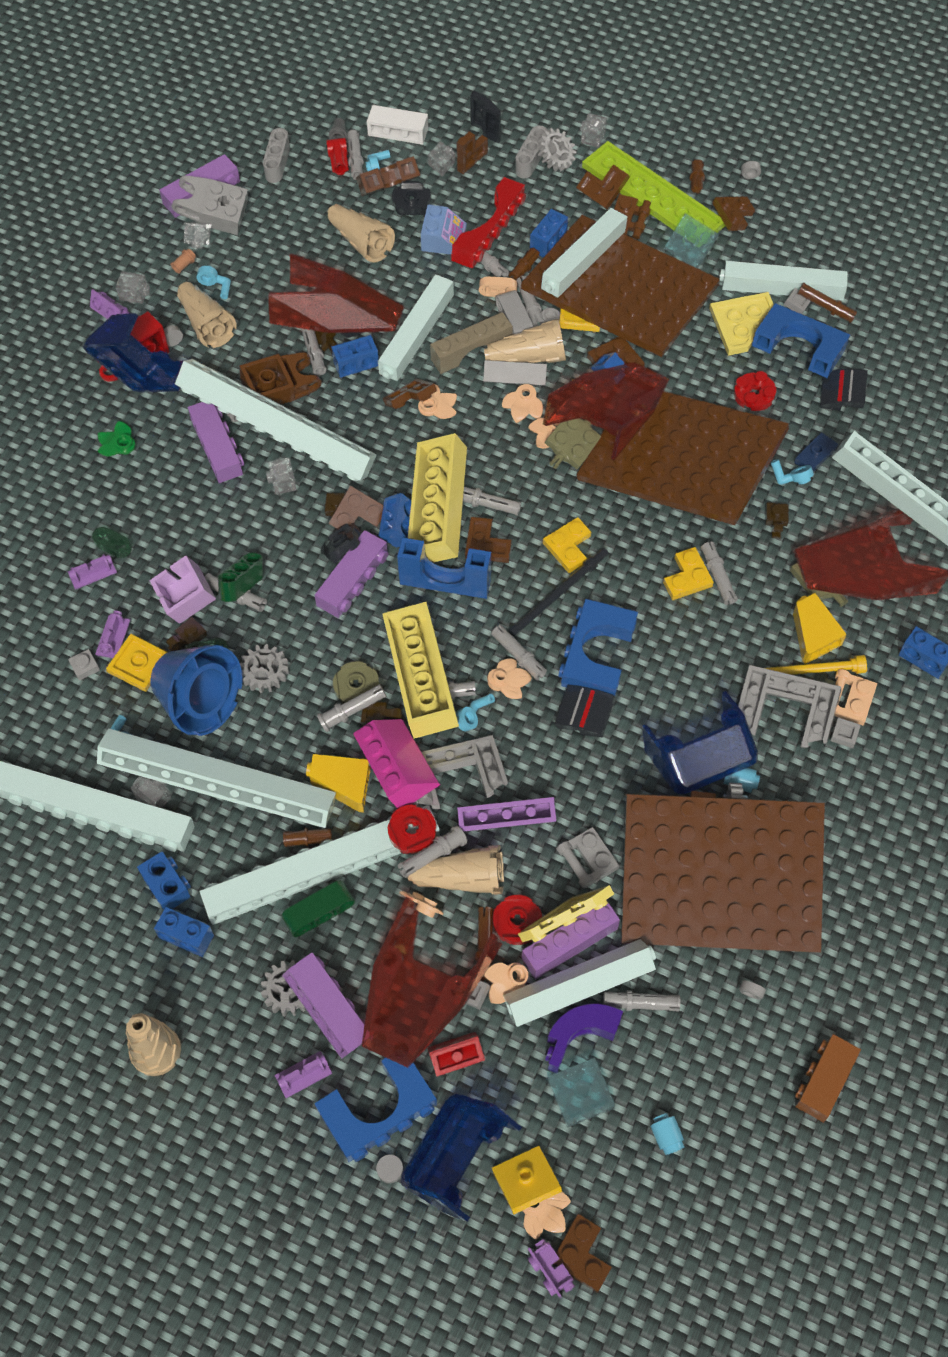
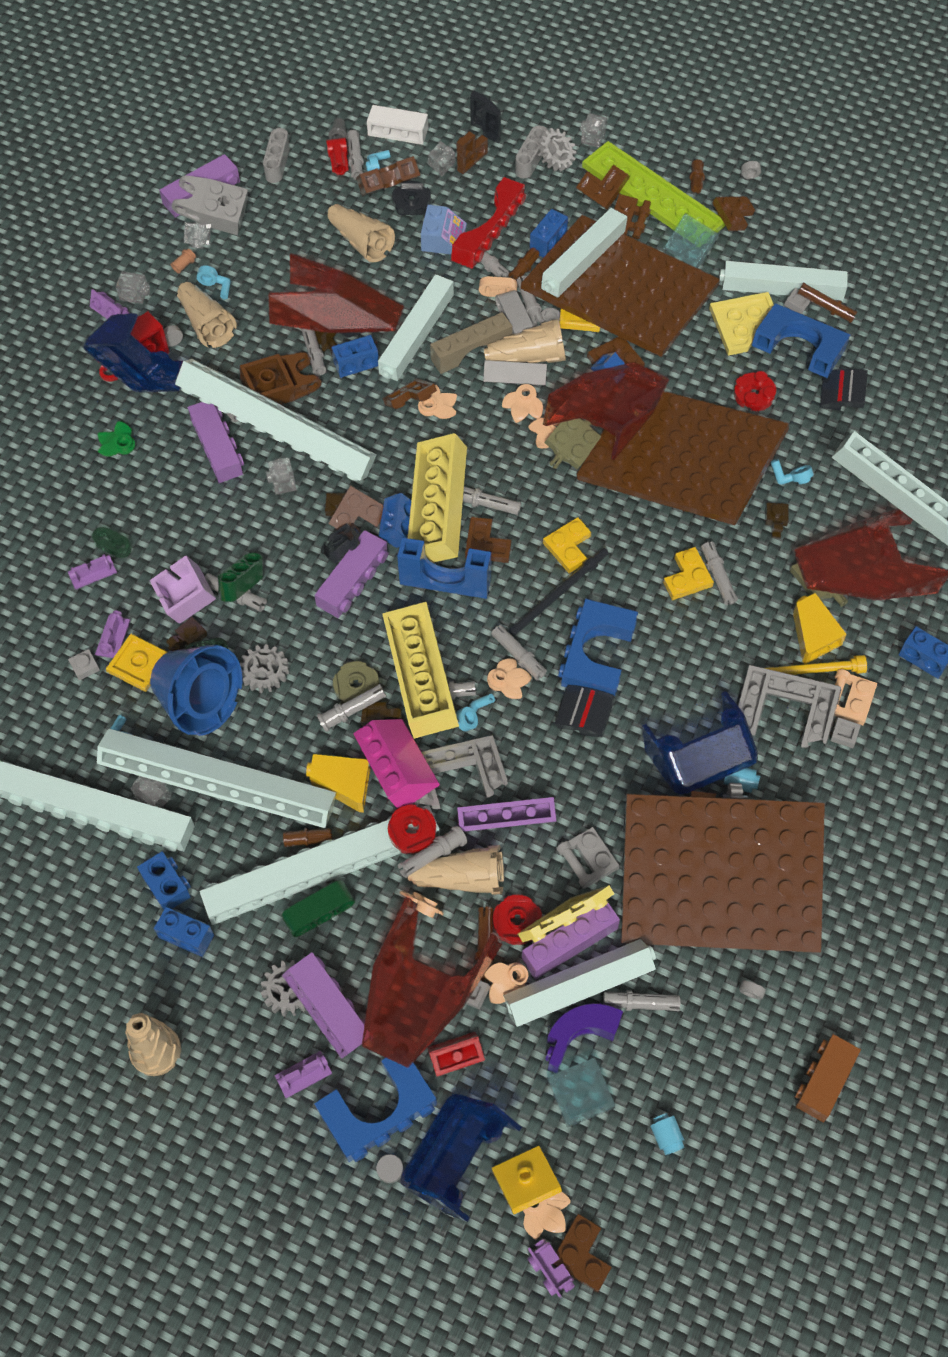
dark blue plate [794,432,838,472] -> none

